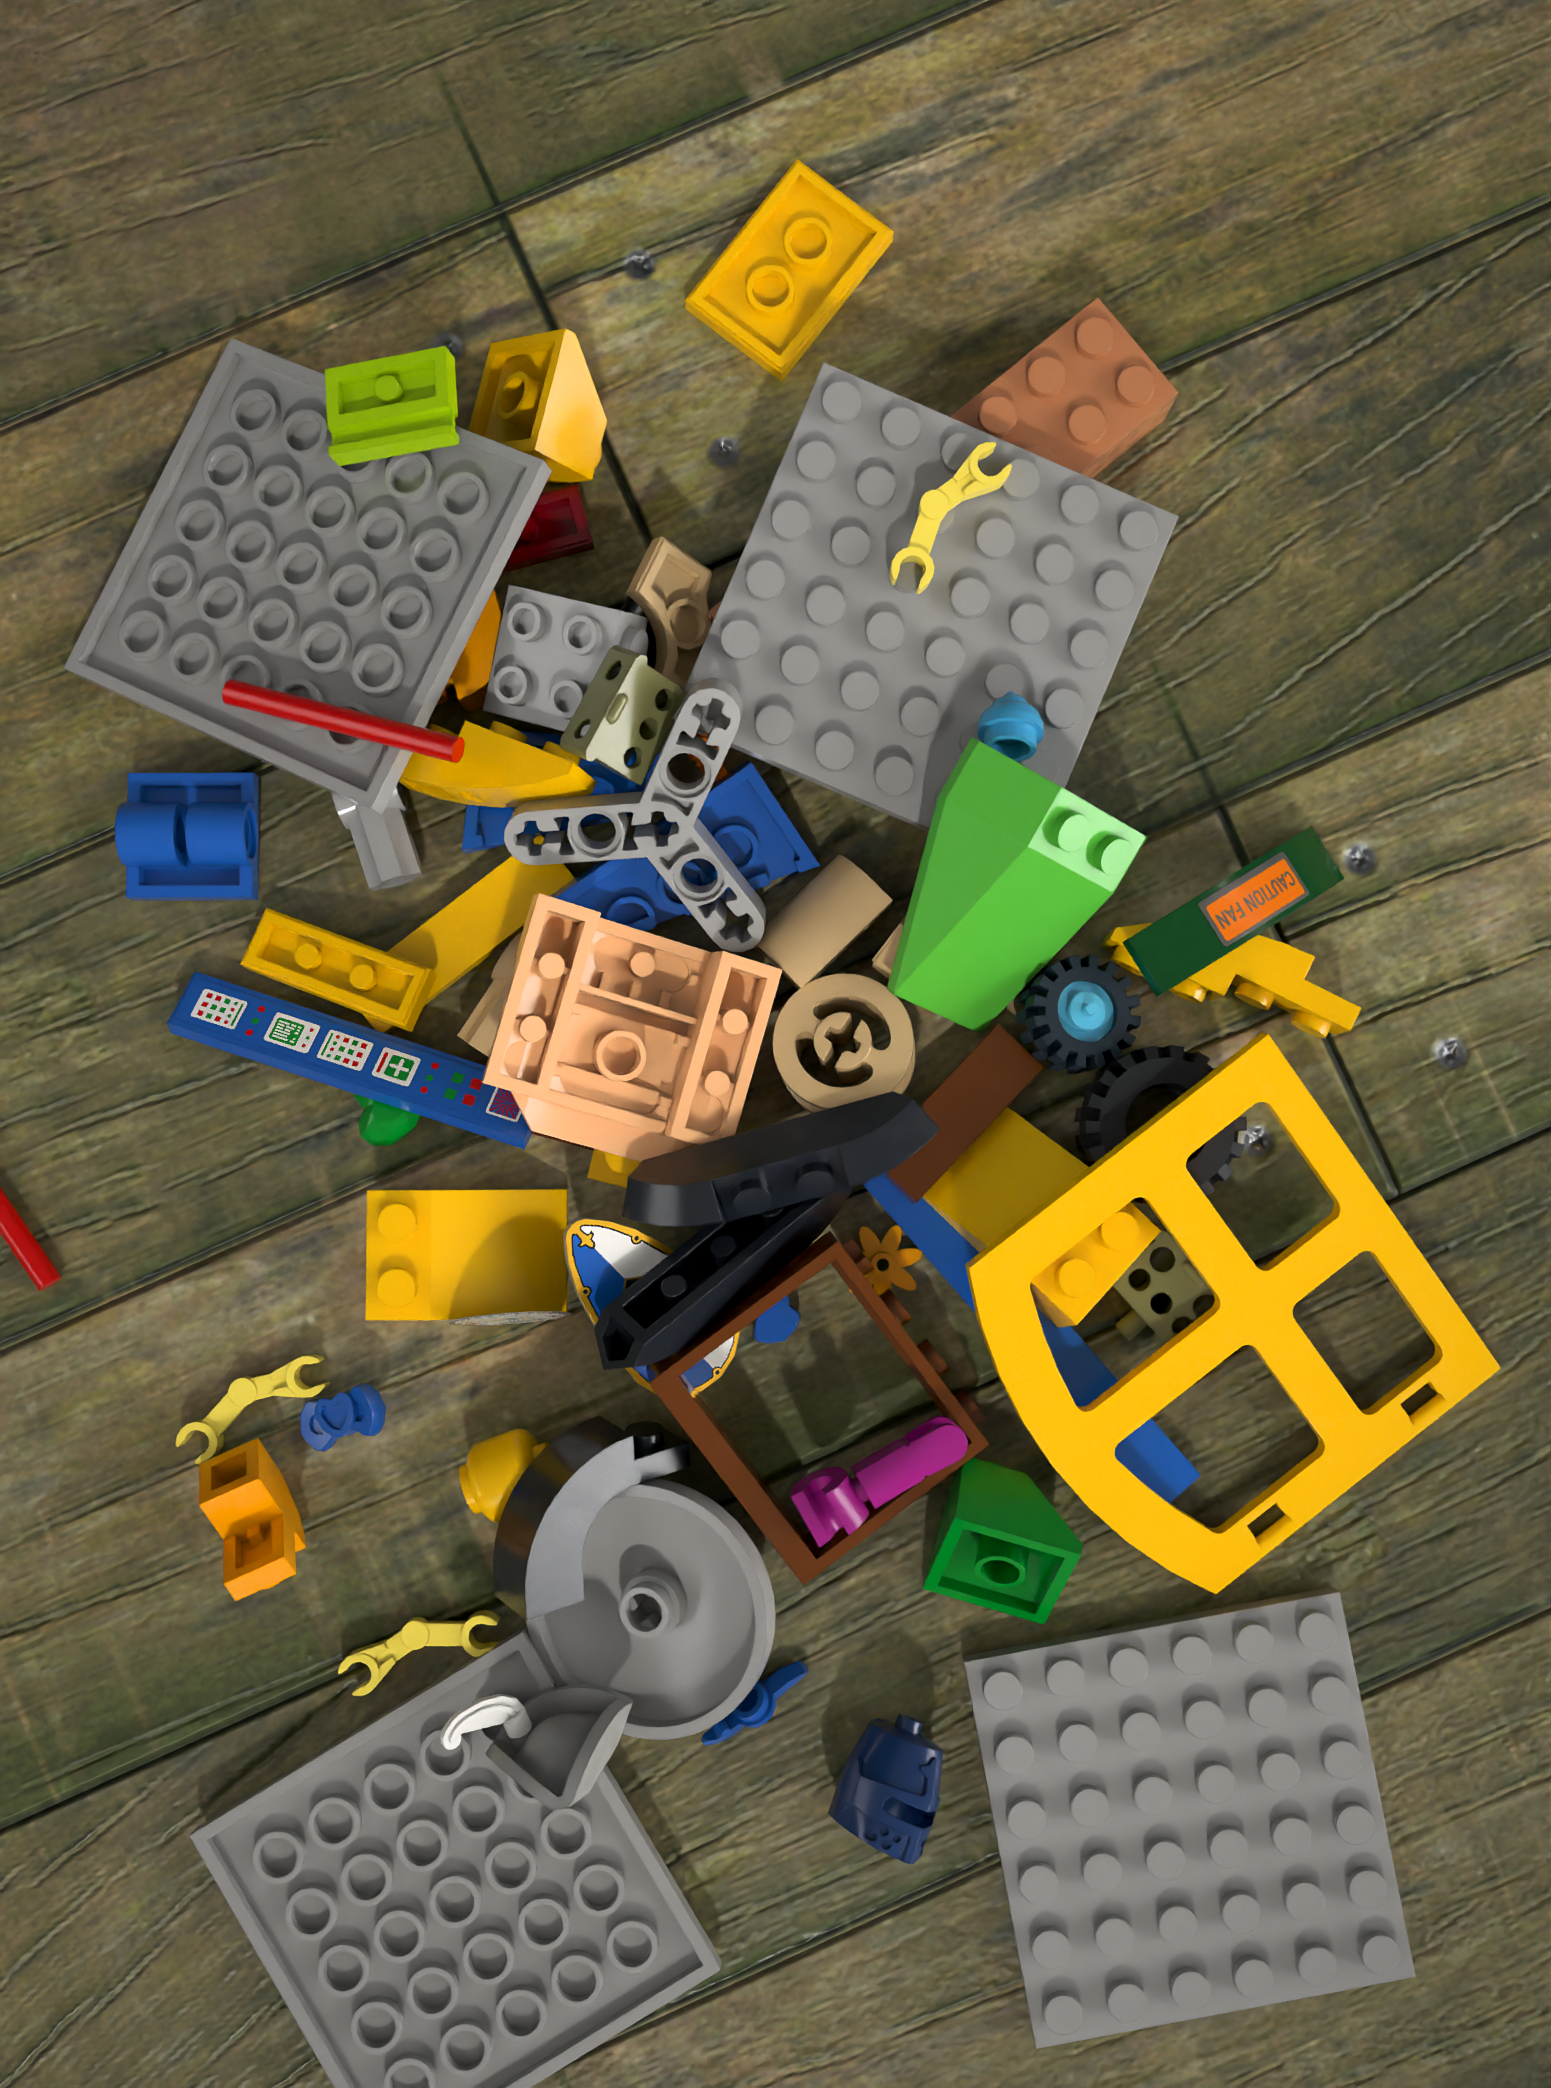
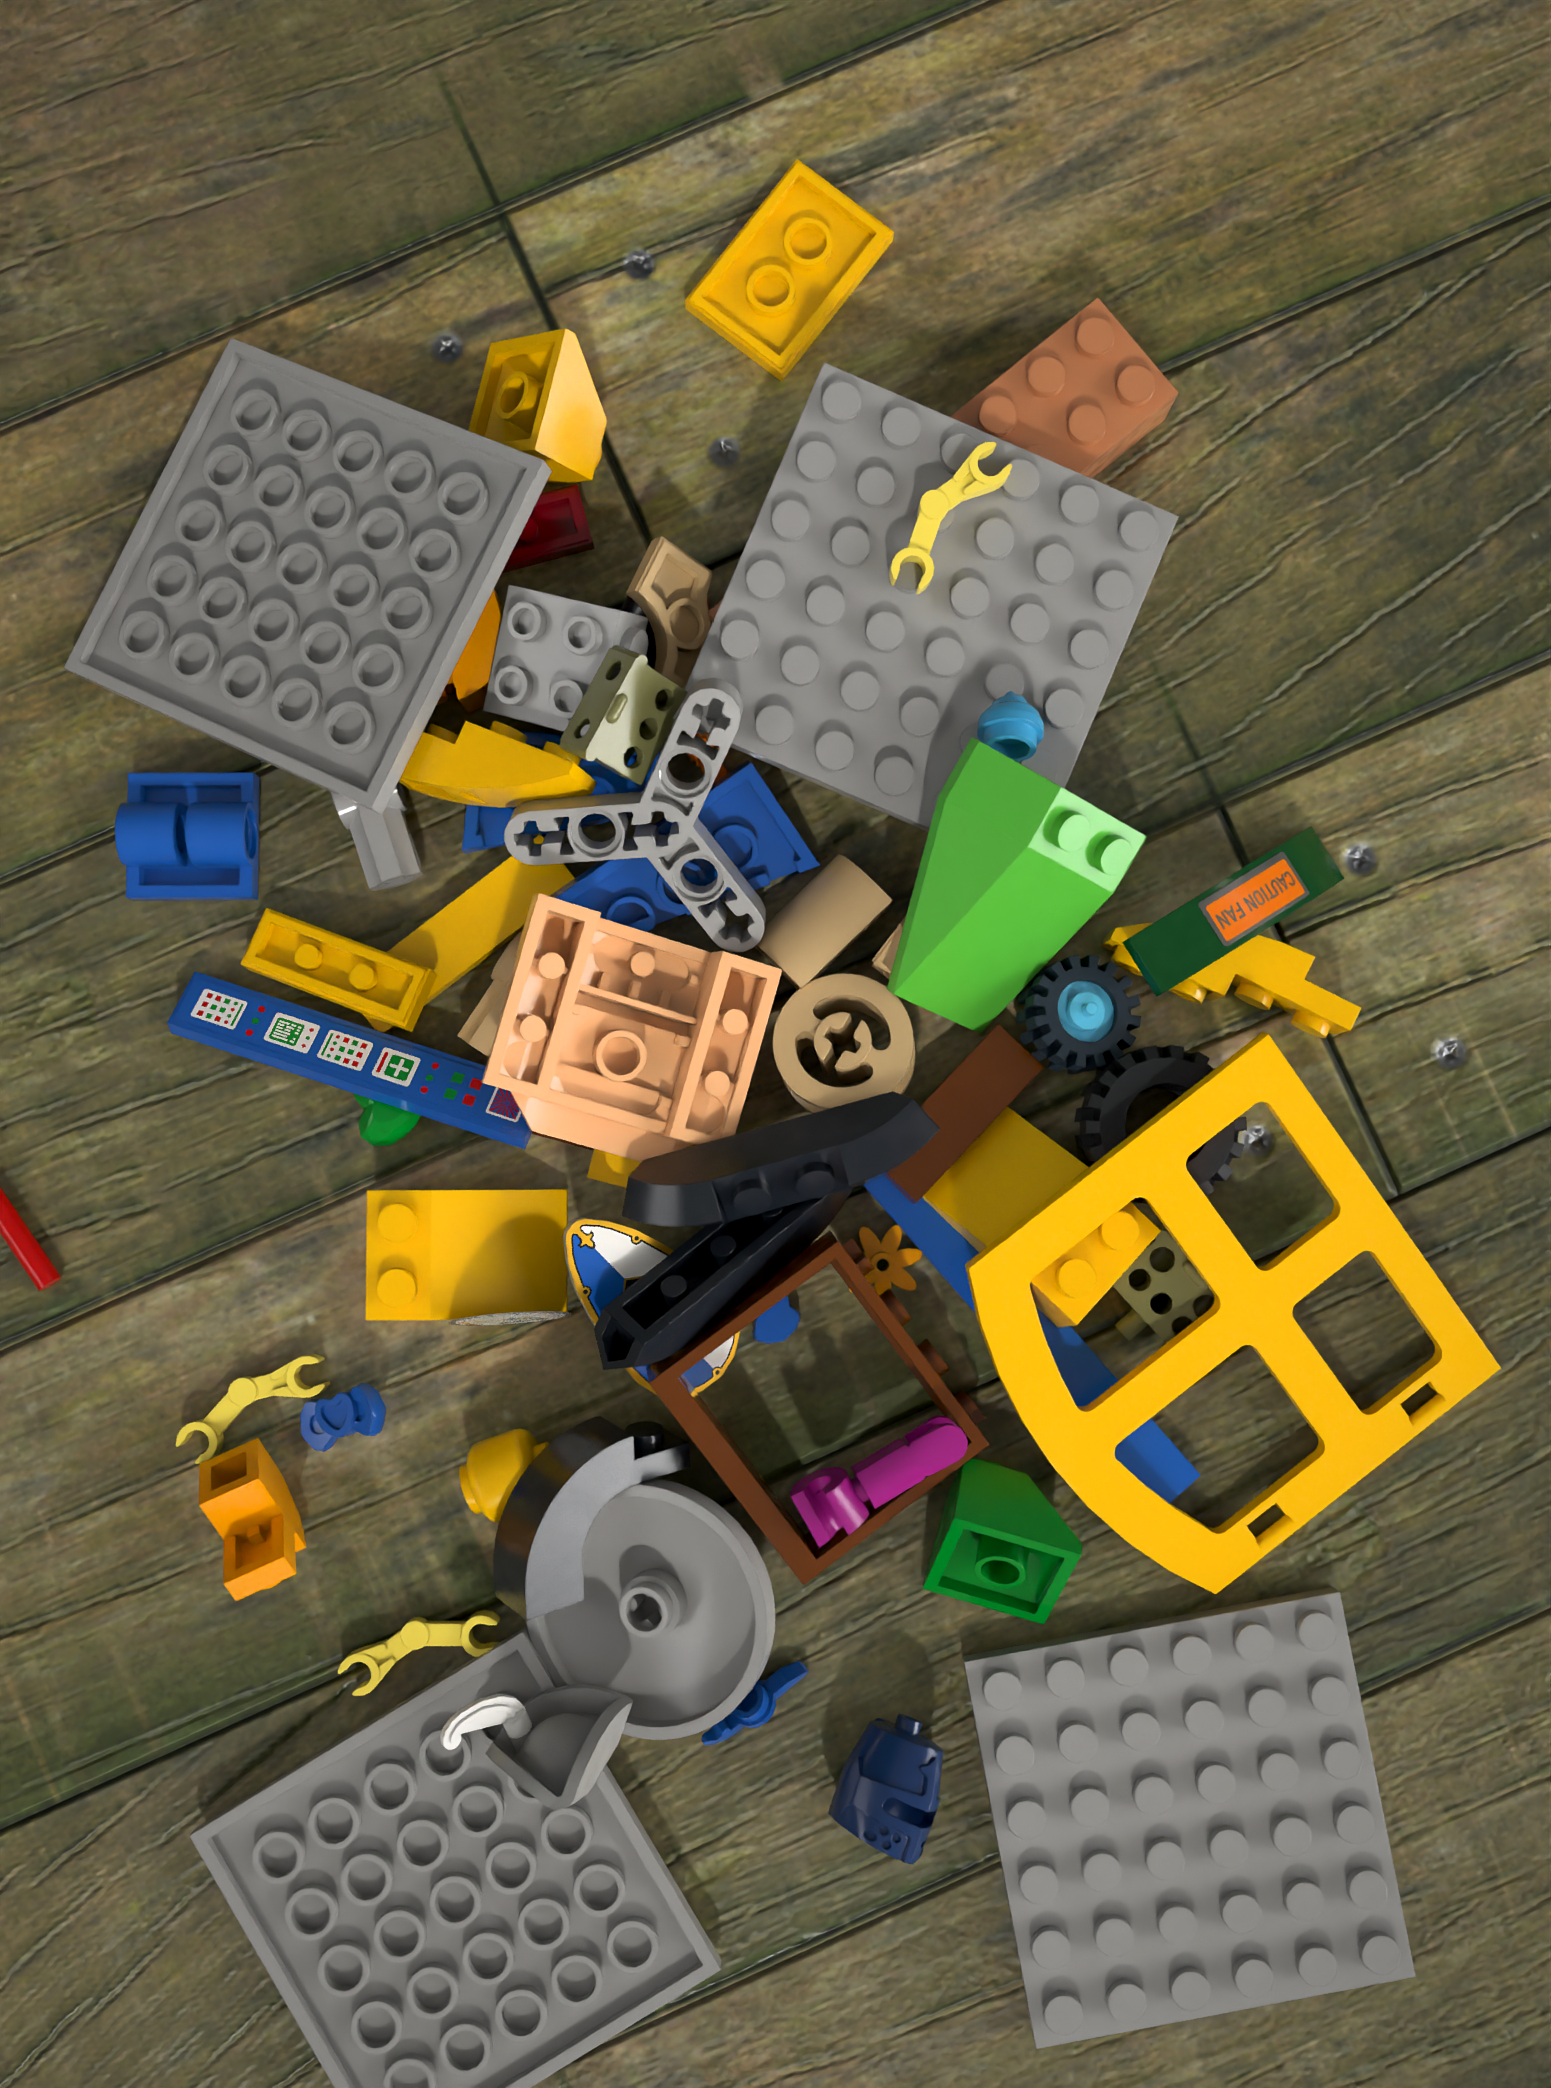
red bar [222,679,465,763] -> none
lime plate [325,346,459,466] -> none

